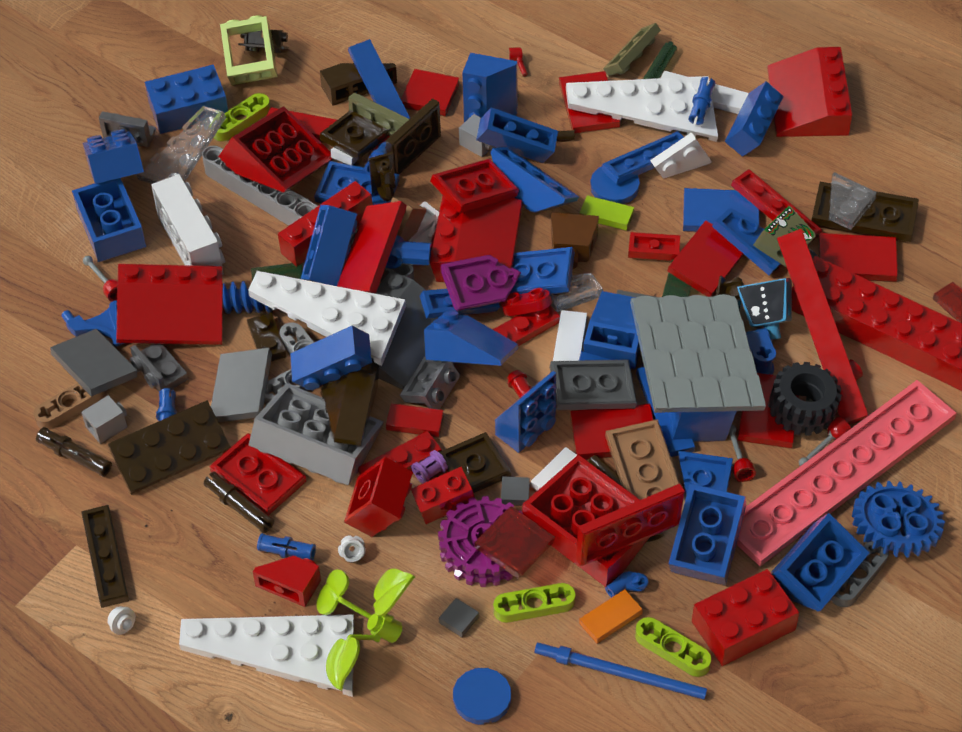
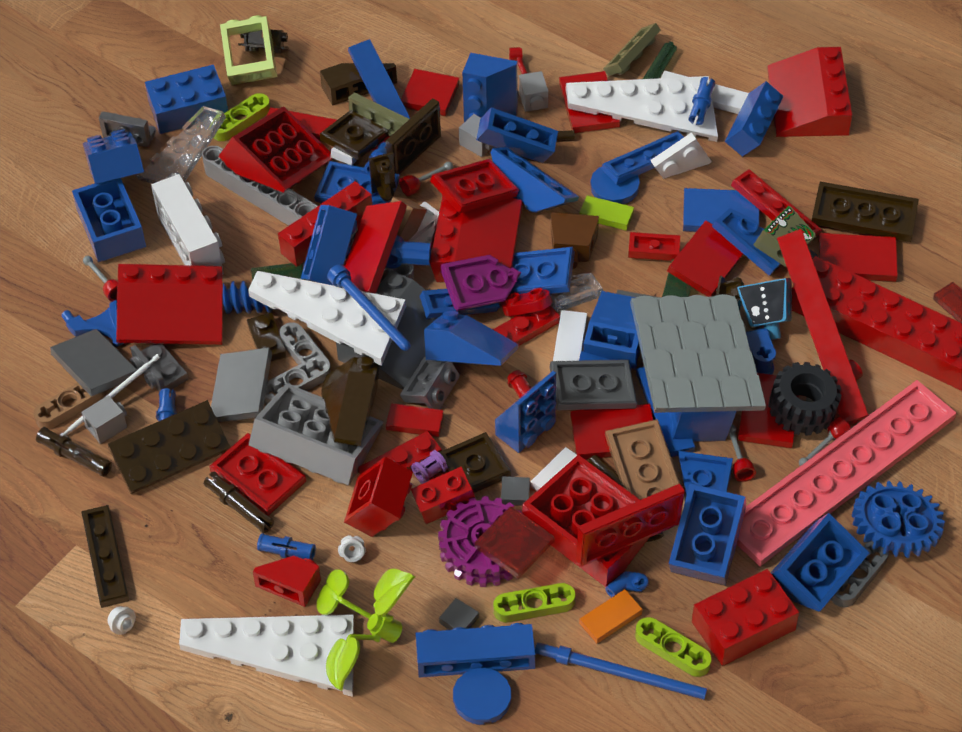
brick [290,325,372,390] -> none
clear wing [829,172,877,230] -> none
none -> white piece [60,354,160,436]
none -> blue piece [327,264,411,351]
none -> red hinge [399,162,453,196]
none -> blue brick [416,623,535,678]
none -> light grey brick [519,71,548,112]

